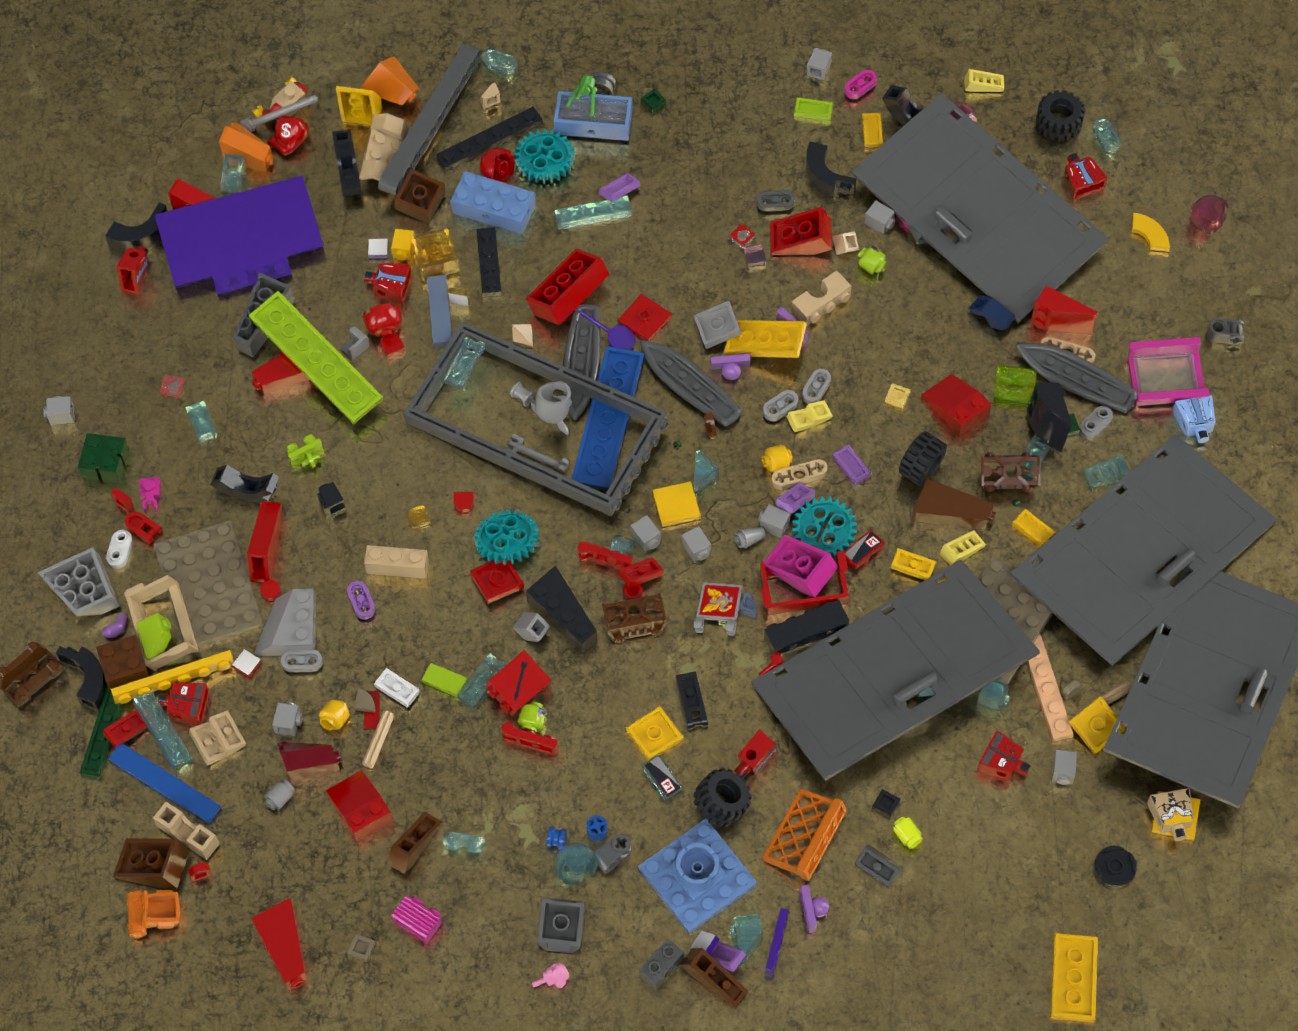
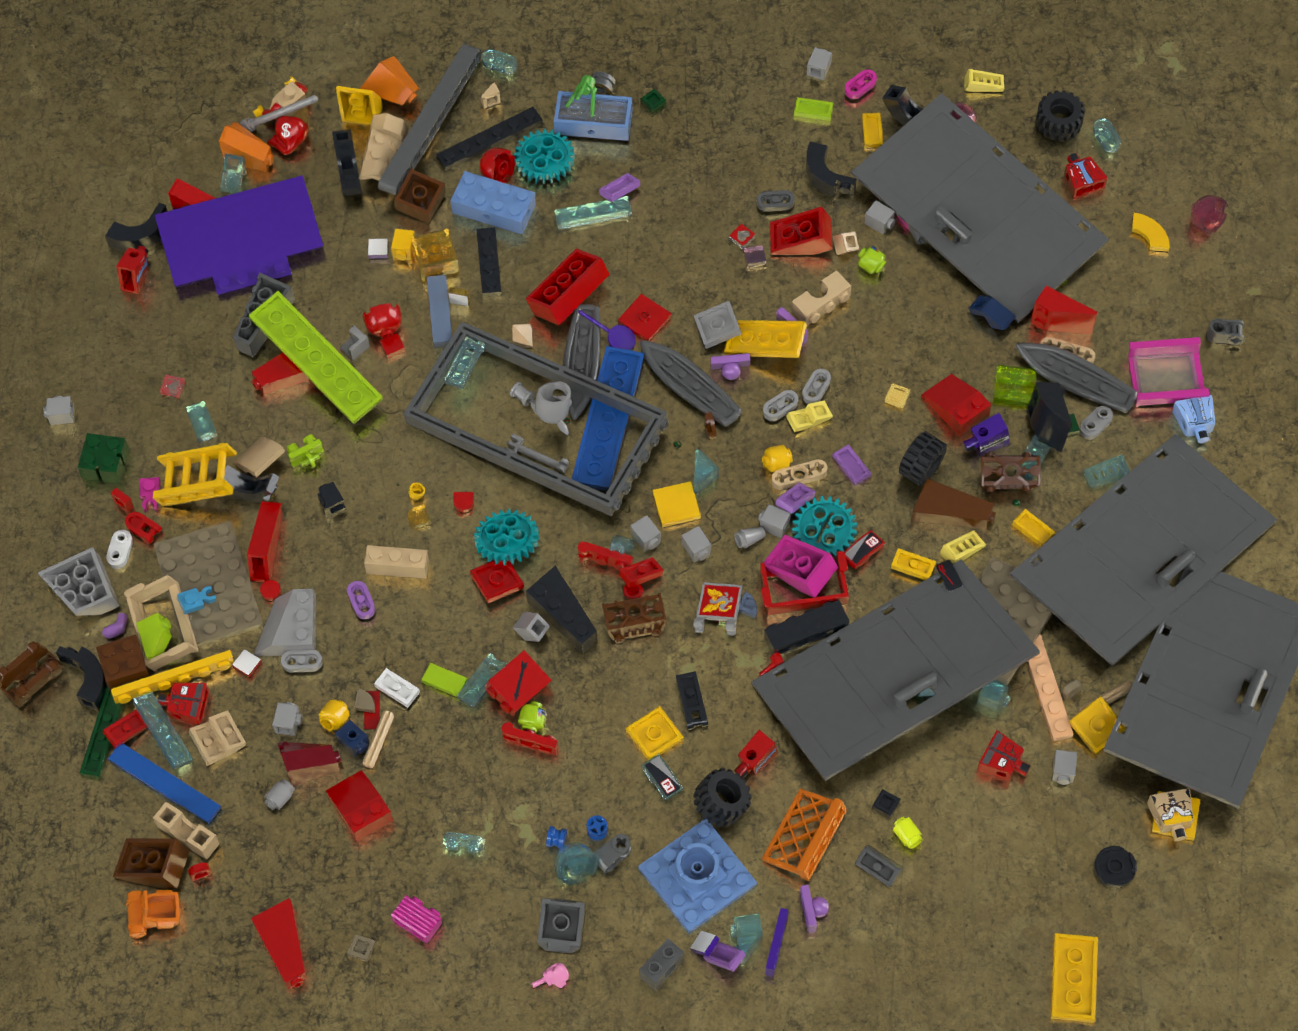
red torso [364,263,412,305] -> none
reddish brown slope [387,812,442,874] -> none
reddish brown slope [680,948,748,1008] -> none
none -> yellow fence [153,443,237,507]
none -> dark azure plate [177,586,216,615]
none -> tan slope [233,436,285,477]
none -> dark blue brick [335,720,369,757]
none -> yellow hinge [408,483,425,500]
none -> black sticker [935,560,963,591]
none -> dark purple torso [963,413,1010,455]

